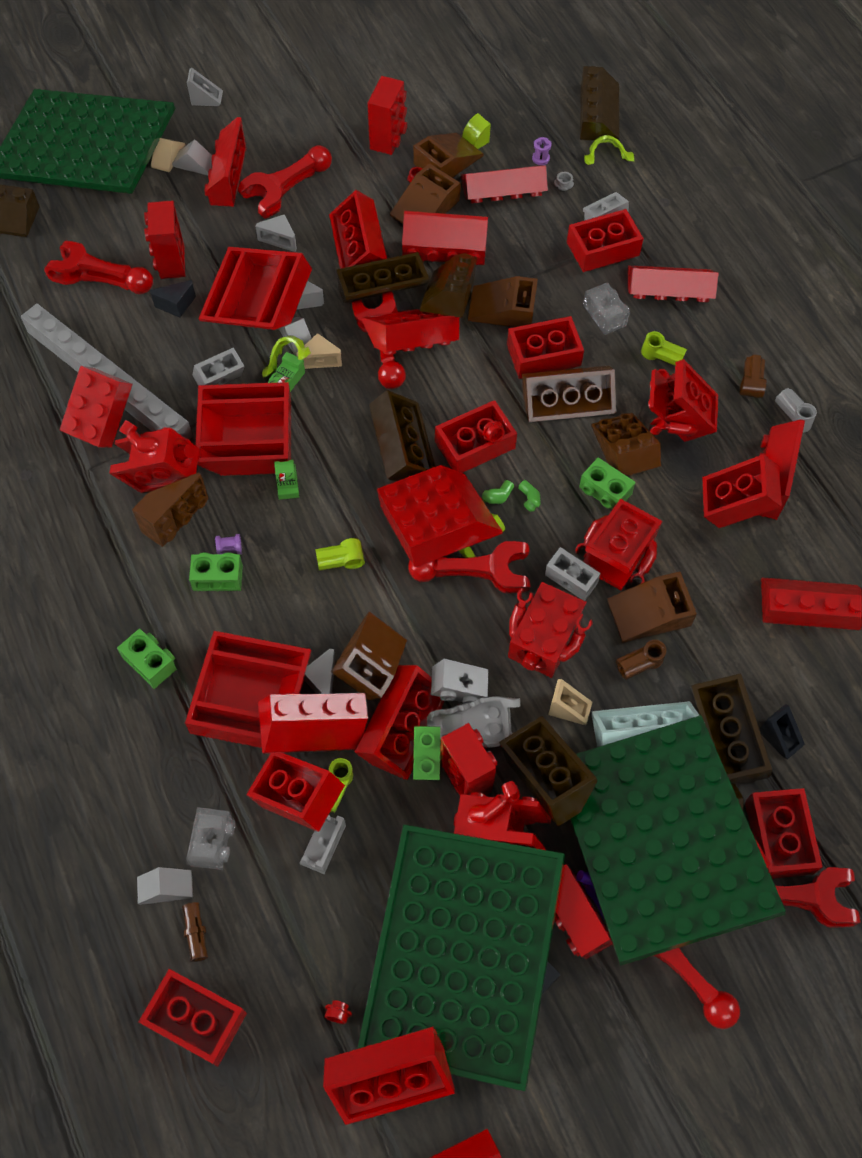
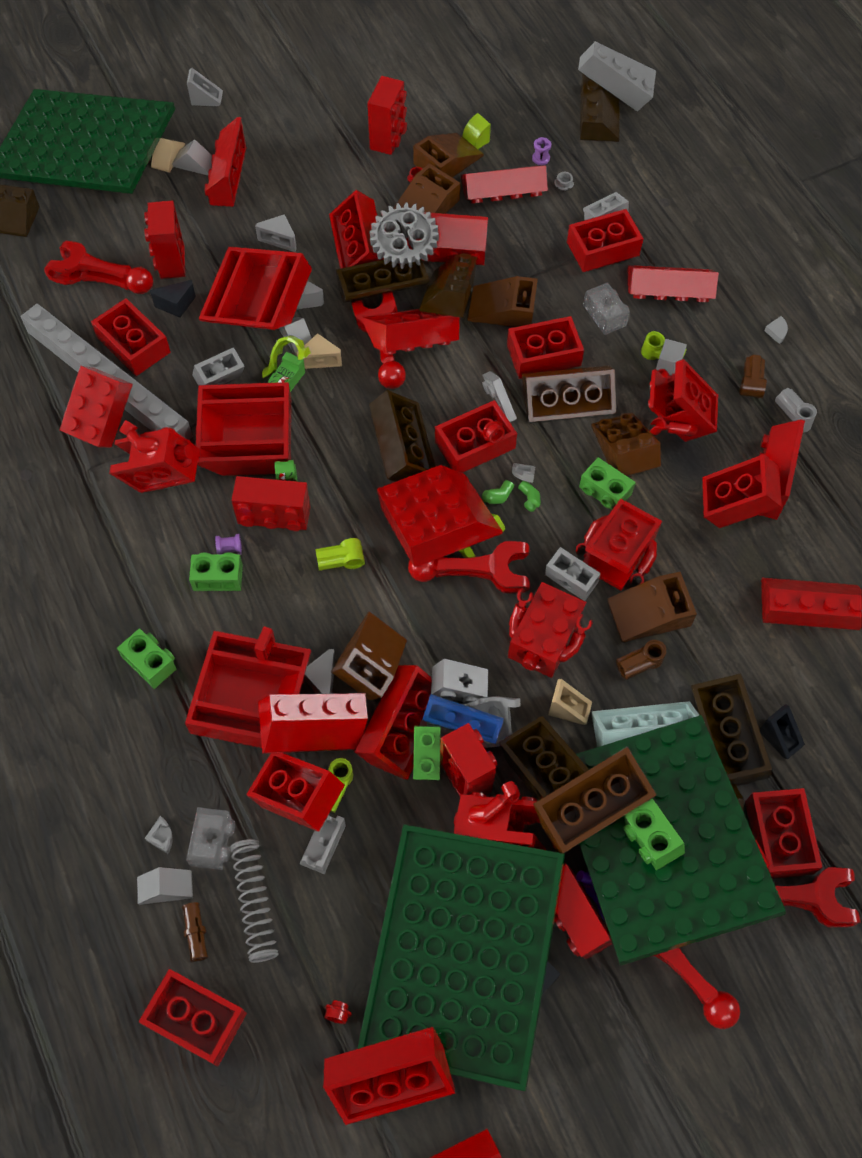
reddish brown slope [132,473,209,547] -> none
red piece [238,145,332,219] -> none
lime helmet [584,135,634,165] -> none
none -> red brick [91,298,171,376]
none -> light grey tile [145,816,173,854]
none -> light grey piece [230,839,278,963]
none -> red brick [231,476,311,531]
none -> red tile [254,626,275,661]
none -> light grey gear [370,203,439,269]
none -> blue tile [422,694,504,744]
none -> light grey plate [482,371,517,422]
none -> light grey tile [512,463,535,483]
none -> reddish brown slope [533,747,656,853]
none -> light grey wedge [578,41,656,111]
none -> bright green brick [623,799,685,870]
none -> light grey slope [656,339,687,375]
none -> light grey tile [764,316,788,344]

